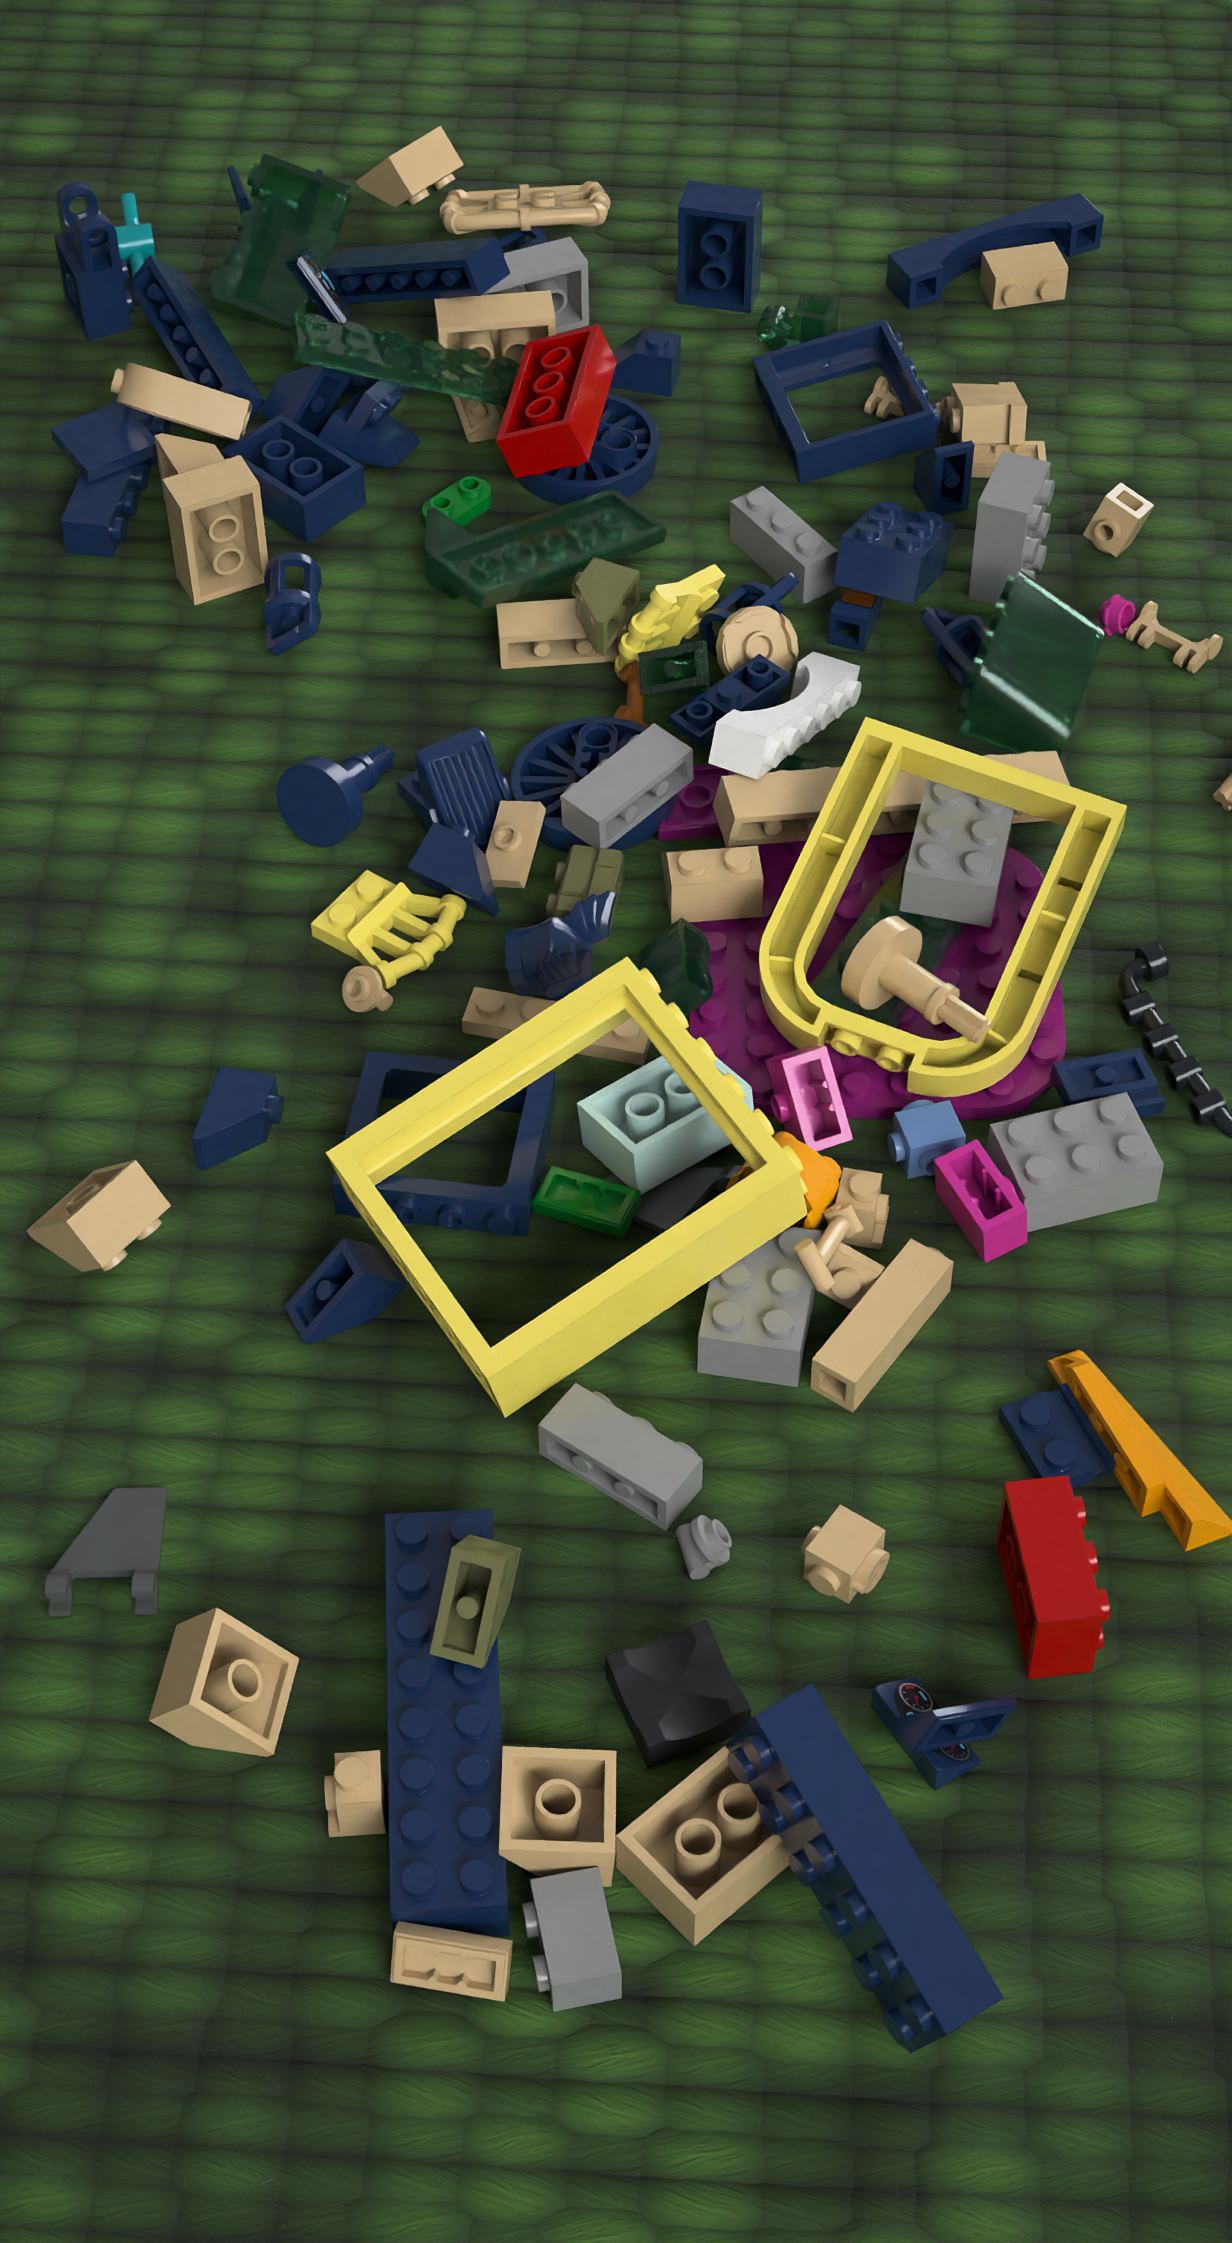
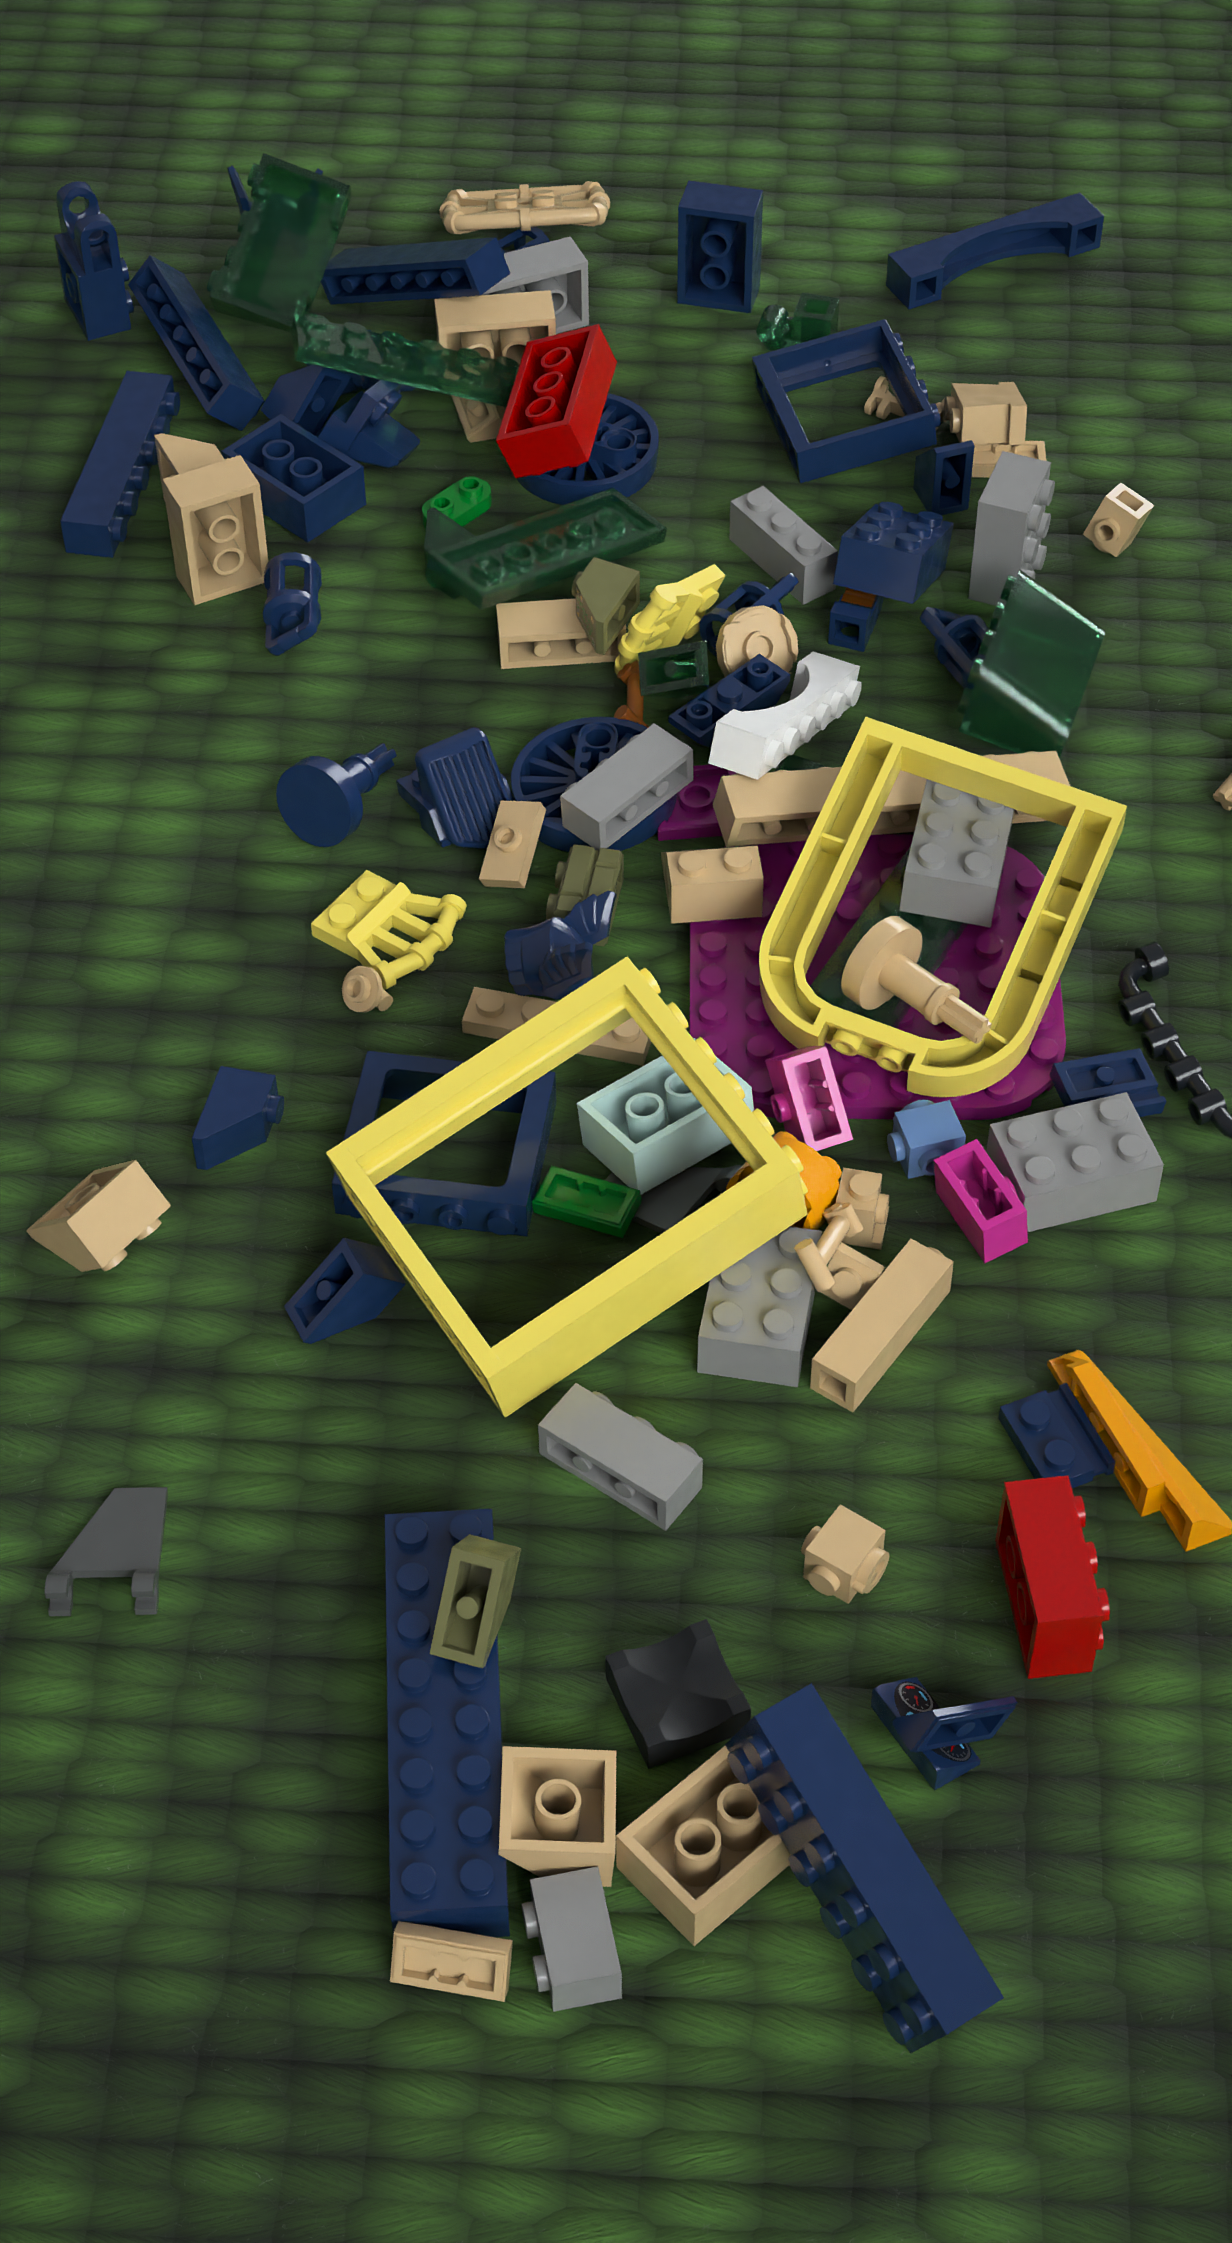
dark blue tile [50,403,157,482] -> none
tan window [110,363,253,442] -> none
teal piece [114,193,156,278] -> none
tan slope [148,1607,299,1757] -> none
dark blue slope [286,248,351,326] -> none
tan brick [325,1750,386,1837] -> none
tan slope [356,126,464,208] -> none
dark blue slope [407,822,499,918] -> none
dark blue slope [610,330,681,397] -> none
clear green brick [639,917,713,1017] -> none
light grey plate [676,1515,732,1580] -> none
tan brick [979,241,1069,310] -> none
dark pink plate [1098,594,1135,636] -> none
tan piece [1126,601,1223,673] -> none

